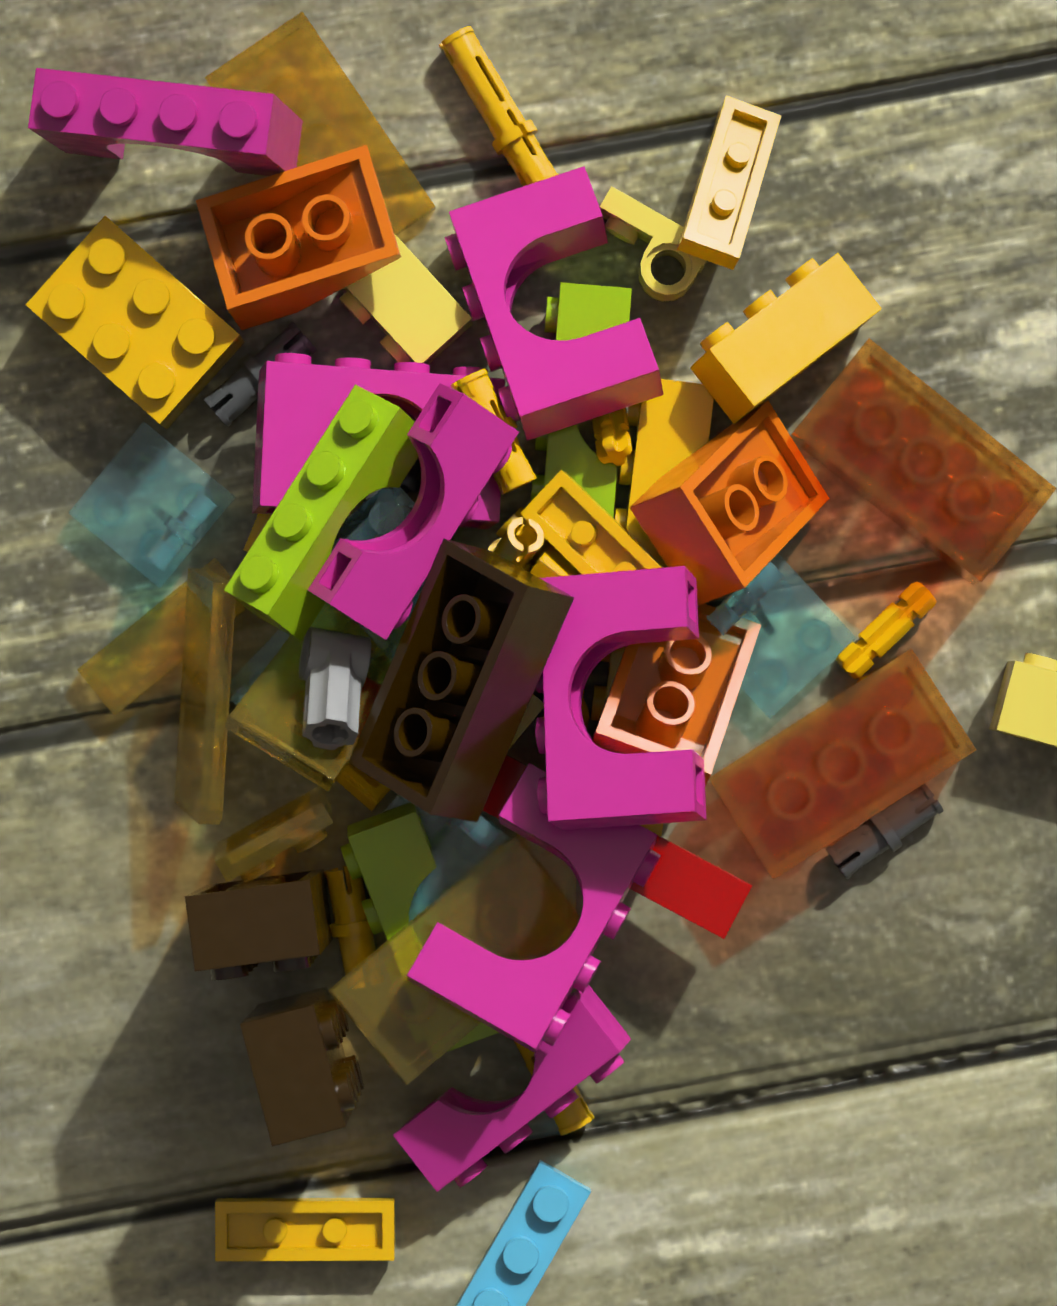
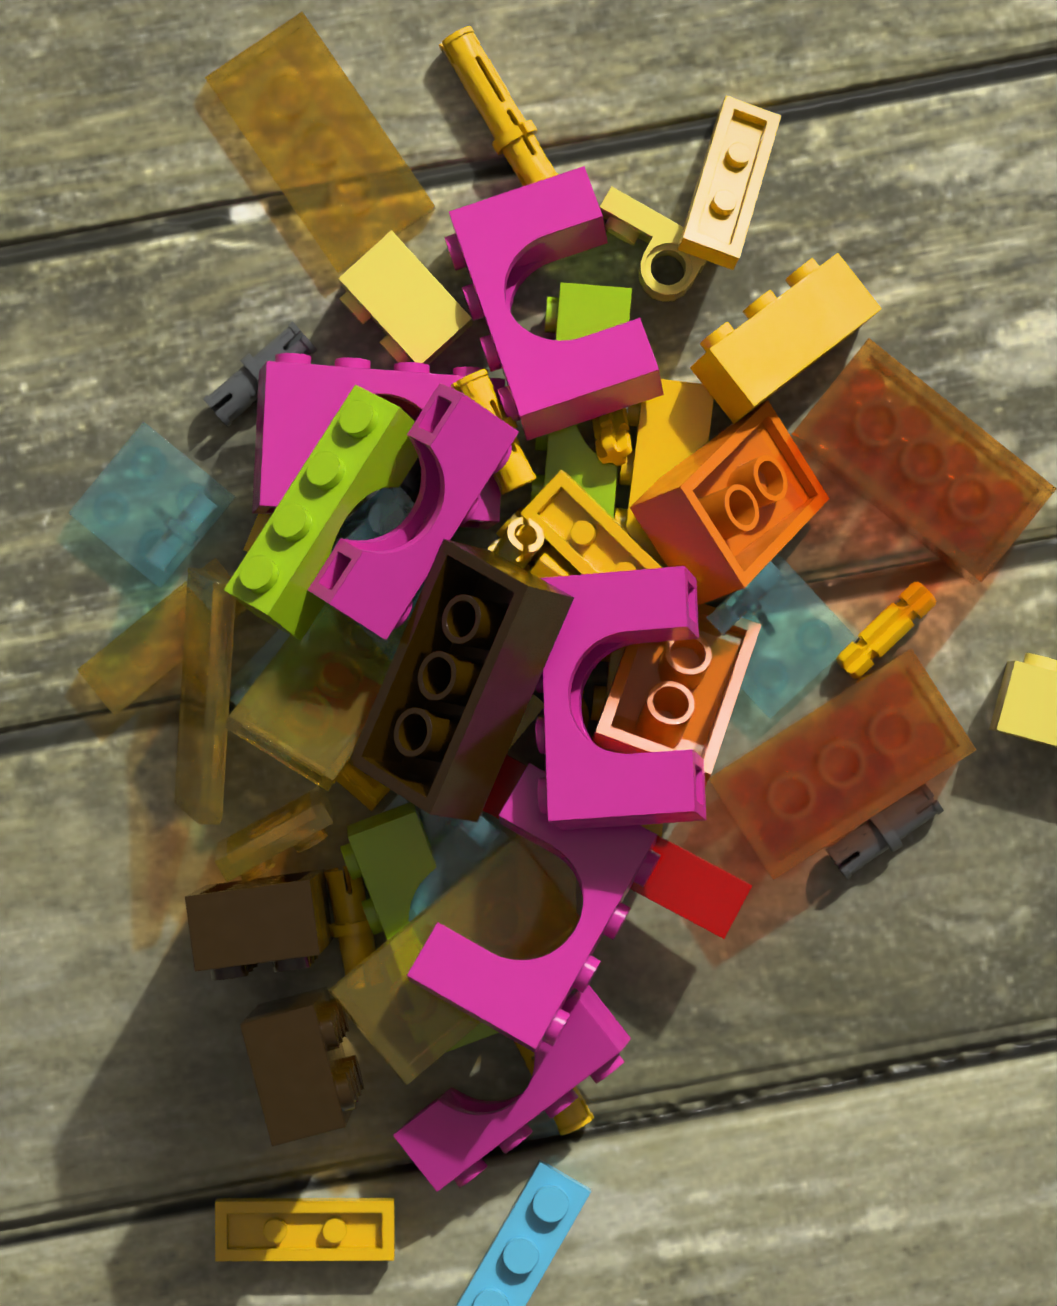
yellow brick [26,216,245,429] -> none
dark pink arch [28,68,303,176] -> none
orange slope [196,144,401,330] -> none
light grey piece [299,627,371,750] -> none

